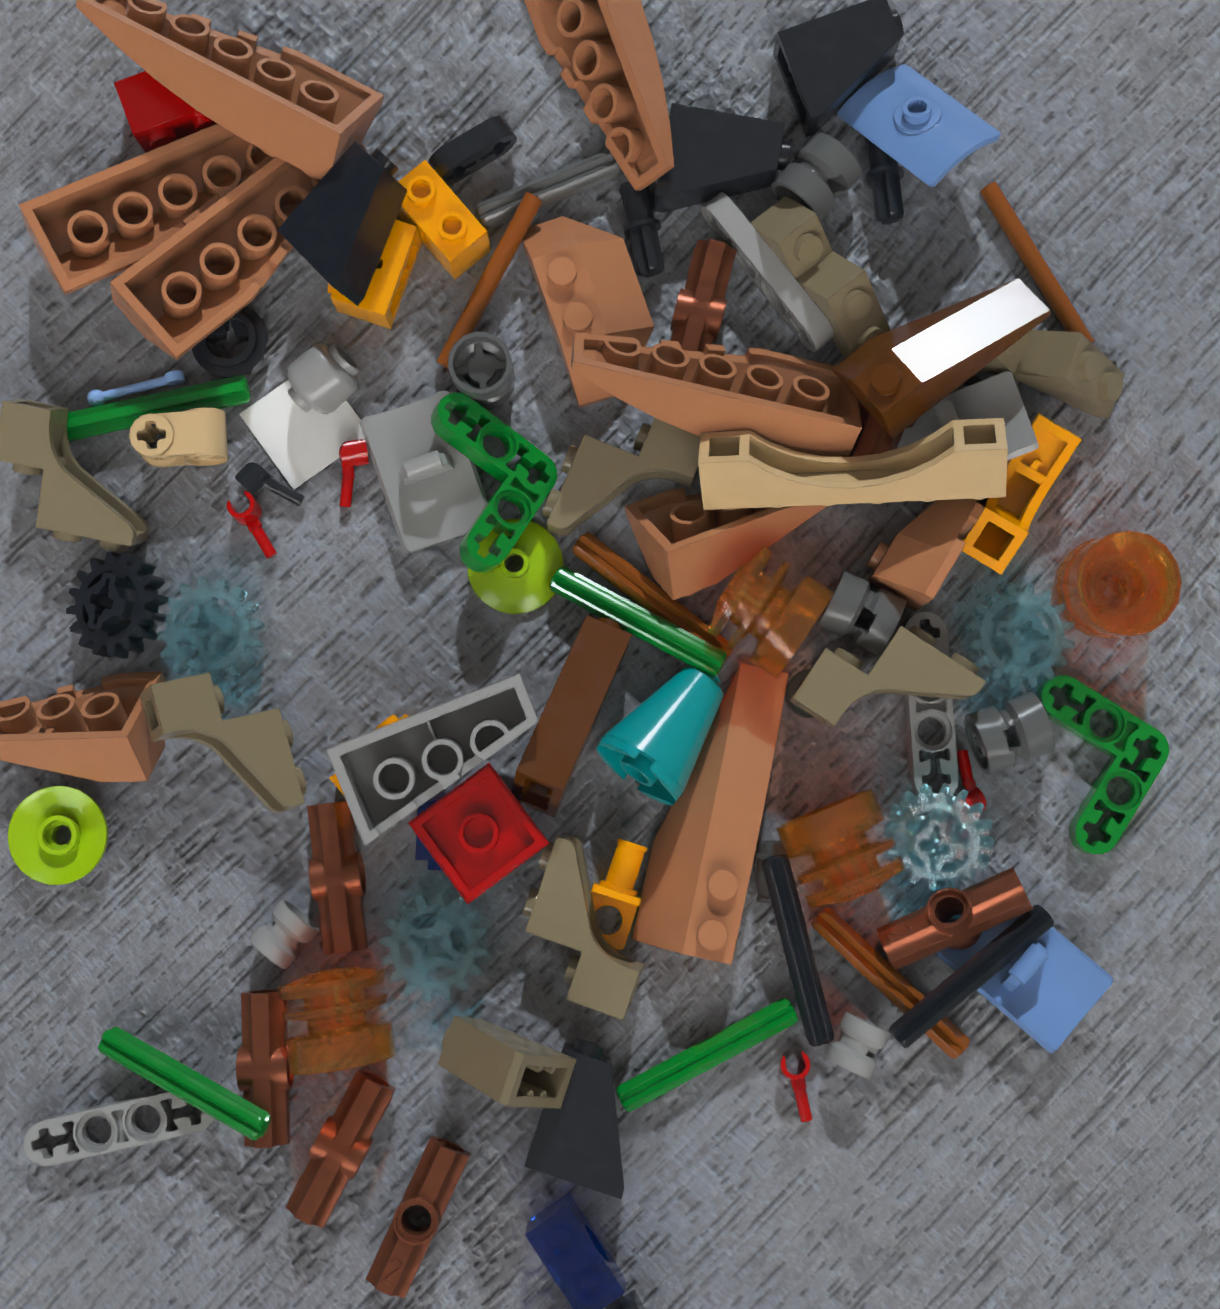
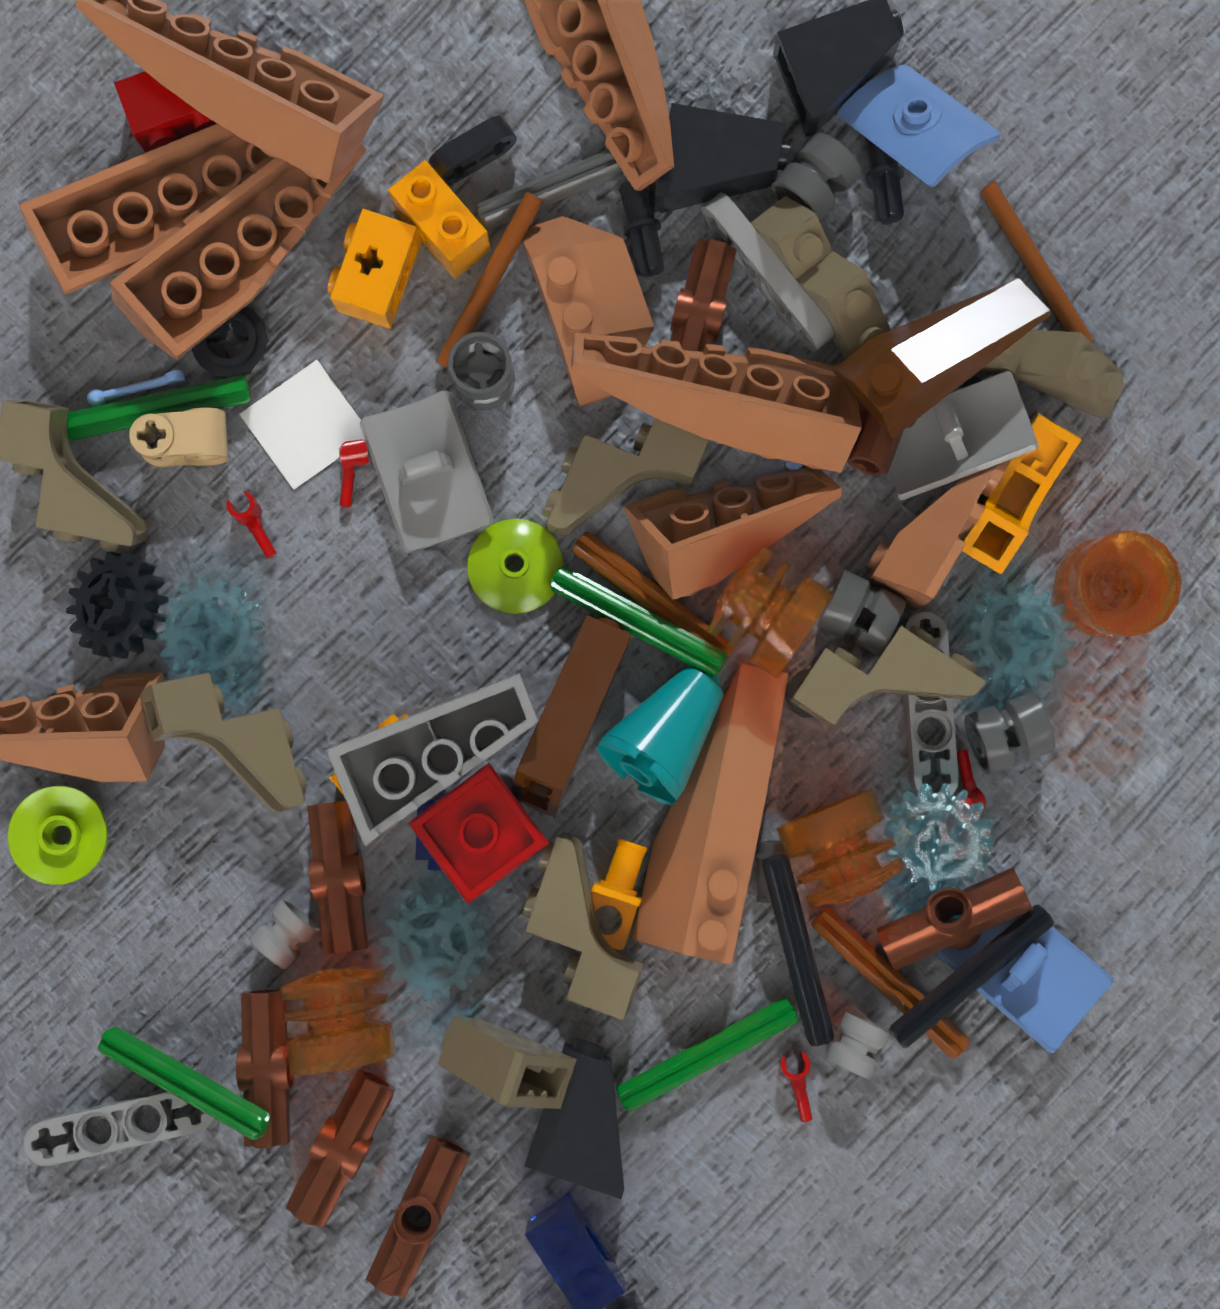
black hand [235,462,305,506] -> none
black slope [277,141,407,306] -> none
light grey head [287,342,360,414] -> none
green beam [431,392,557,573] -> none
tan arch [698,418,1008,510] -> none
green beam [1035,675,1169,854] -> none

